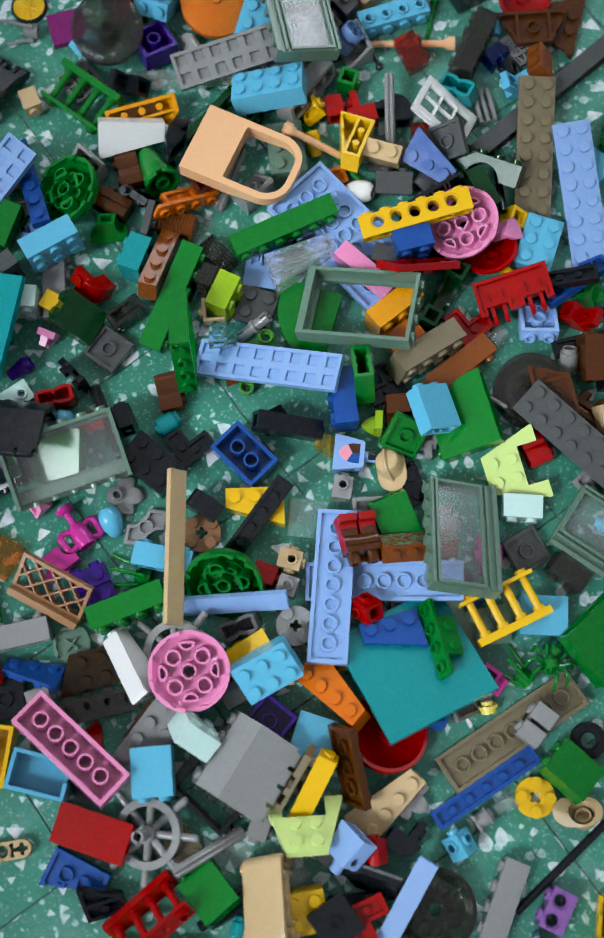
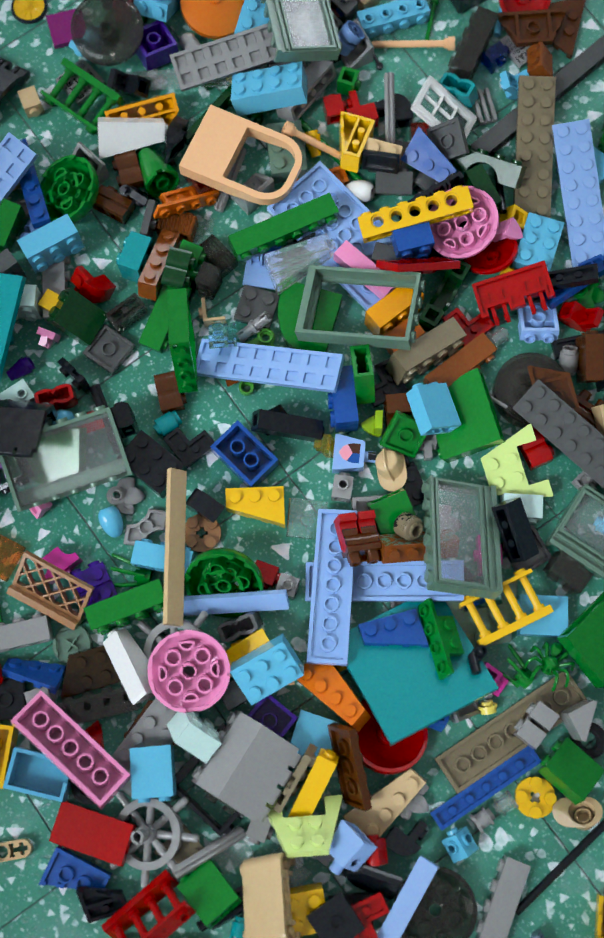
light grey plant [0,19,39,46] -> none
dark pink piece [55,503,105,554] -> none
green brick [90,213,129,244] -> none
lime brick [204,268,244,323] -> none
black tile [224,473,294,571] -> none
tan brick [276,546,307,576] -> none
light grey brick [276,606,310,648] -> none
yellow bracket [303,94,326,128] -> none
red brick [351,592,384,625] -> none
clear red brick [393,29,430,76] -> none
black tile [497,57,518,79] -> none
medium lavender brick [534,884,579,938] -> none
none -> dark green brick [161,246,196,289]
none -> black tile [362,149,400,174]
none -> dark tan head [393,512,423,541]
none -> black arm [468,645,487,675]
none -> black brick [491,497,539,563]
none -> light grey slope [559,700,597,742]

